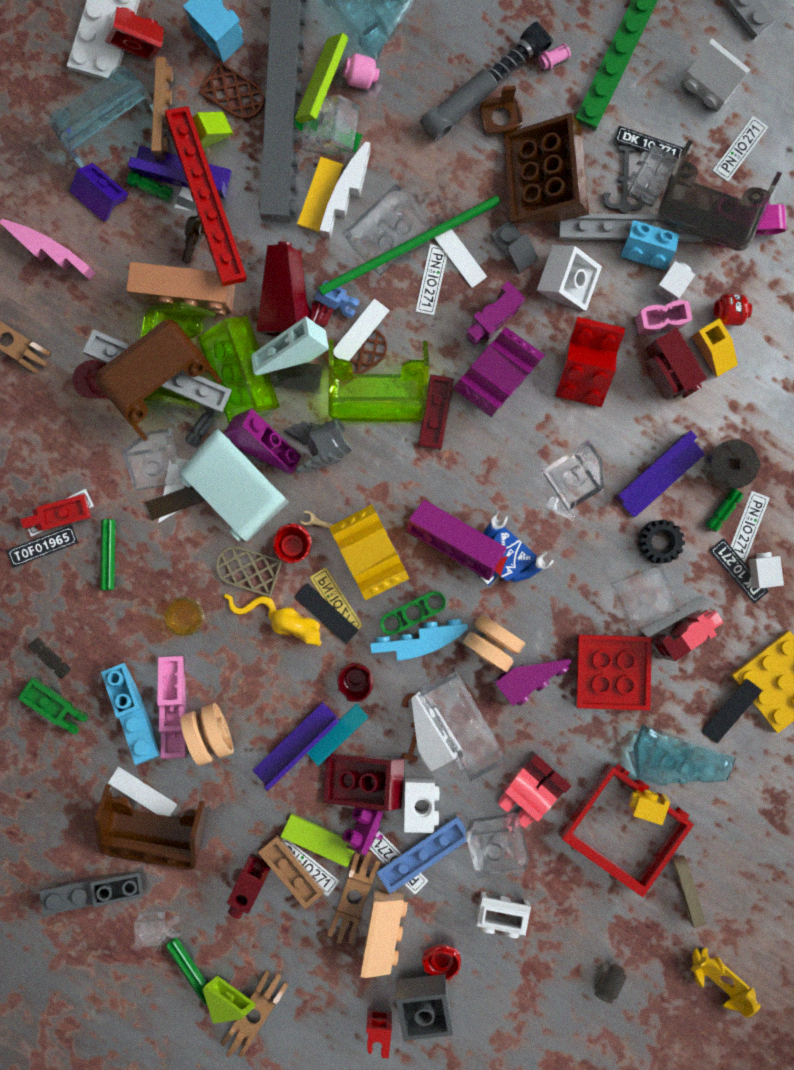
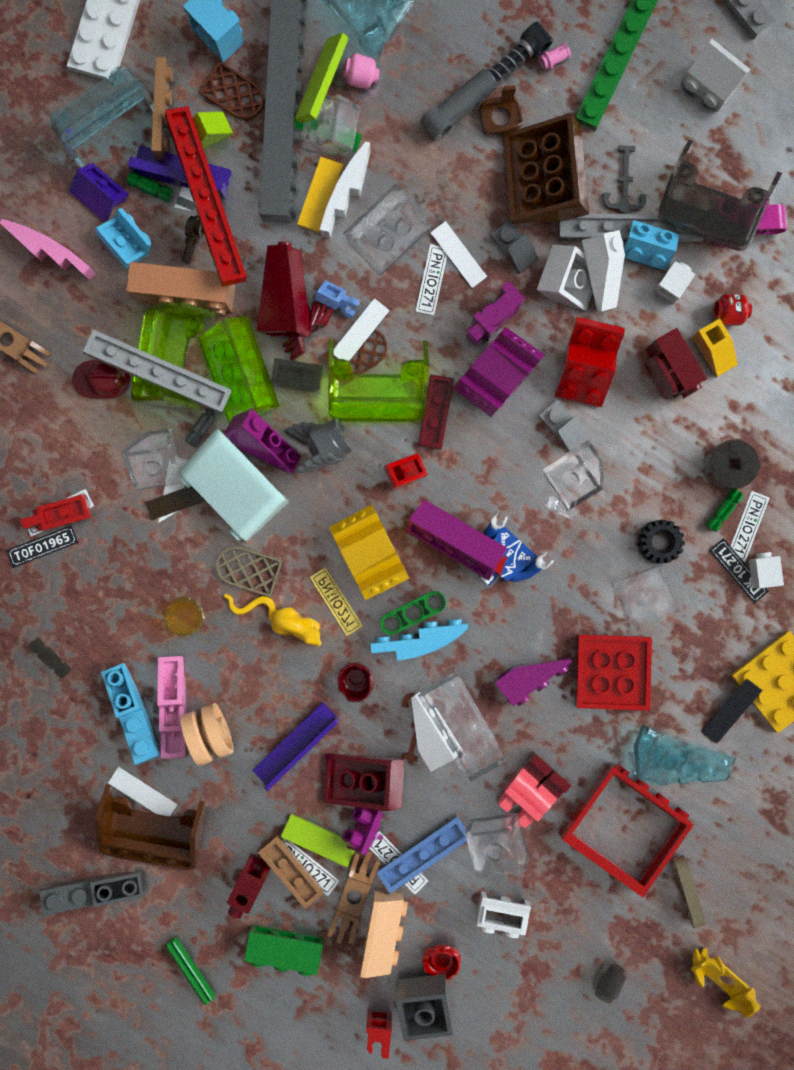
green hinge [18,677,88,734] -> none
reddish brown windscreen [95,319,222,441] -> none
green axle [100,519,115,590] -> none
red slope [105,7,164,62] -> none
clear brick [134,912,181,948] -> none
lime slope [203,975,256,1024] -> none
medium nougat piece [220,970,288,1058] -> none
light aqua slope [251,317,329,375] -> none
red hair [273,523,311,564] -> none
black sticker [295,583,359,644] -> none
tan hand [300,511,334,529] -> none
teal sticker [307,704,369,766] -> none
green piece [318,195,501,296] -> none
white brick [404,778,439,833] -> none
light nougat wheel [462,614,526,672] -> none
black sticker [614,126,684,163] -> none
dark purple panel [615,430,705,517] -> none
clear brick [626,145,677,207] -> none
yellow brick [628,790,670,825] -> none
bright pink brick [635,300,692,335] -> none
white sticker [641,596,709,637] -> none
coral hips [652,610,724,661] -> none
white sticker [713,116,768,182] -> none
none -> medium azure bracket [95,208,152,269]
none -> green brick [244,924,324,976]
none -> red slope [384,453,428,491]
none -> light grey slope [538,400,588,453]
none -> white slope [582,230,625,312]

